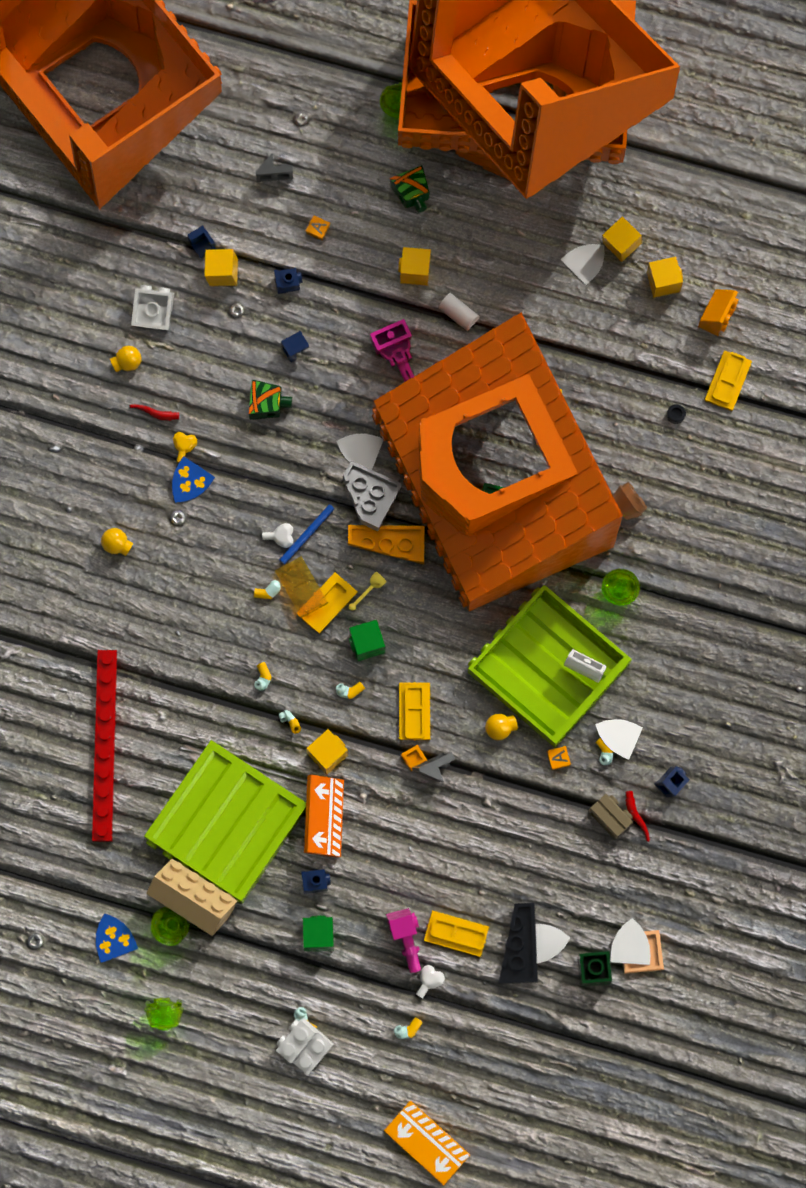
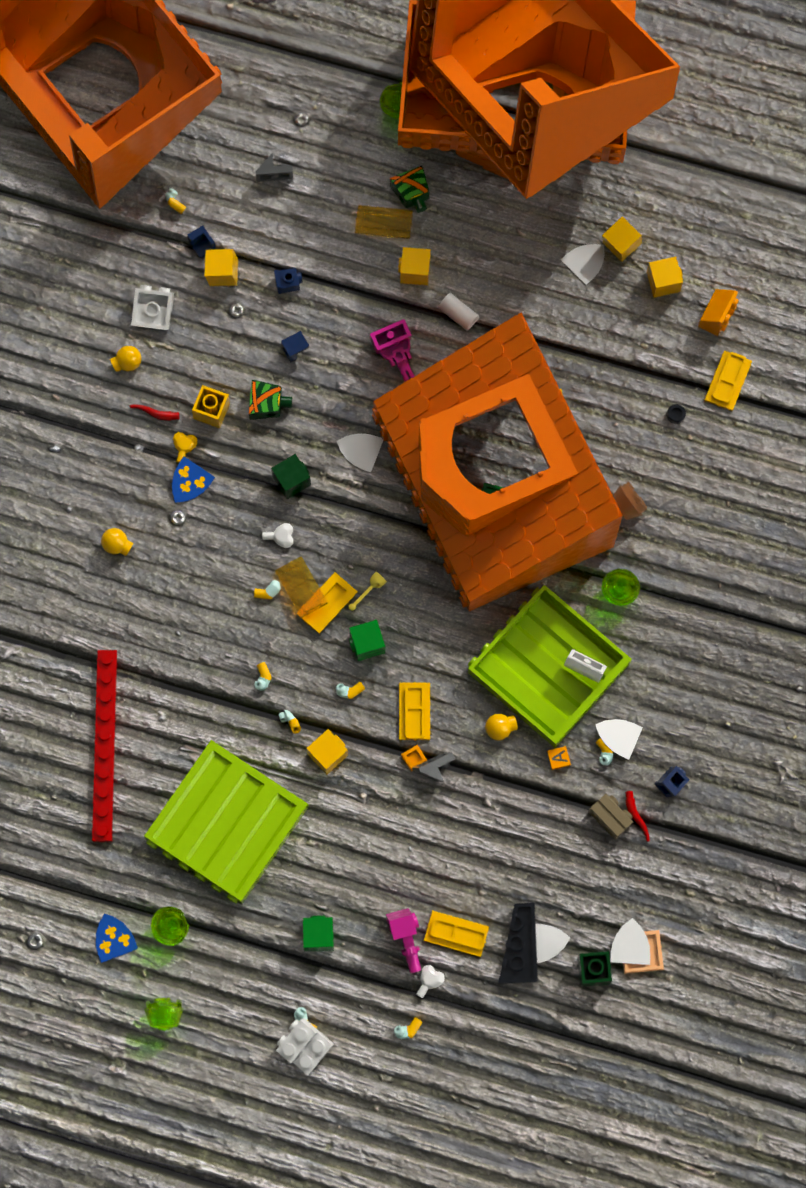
tan brick [146,859,238,936] -> none
blue bar [279,504,335,565] -> none
dark blue brick [301,869,331,894] -> none
orange tile [304,774,344,858] -> none
light orange tile [305,215,330,240] -> none
light grey plate [343,461,403,531] -> none
light orange wing [348,525,425,565] -> none
light orange tile [384,1100,470,1186] -> none
none -> yellow arm [165,188,186,214]
none -> yellow head [192,385,230,428]
none -> dark green head [271,454,311,499]
none -> clear yellow piece [355,205,413,239]

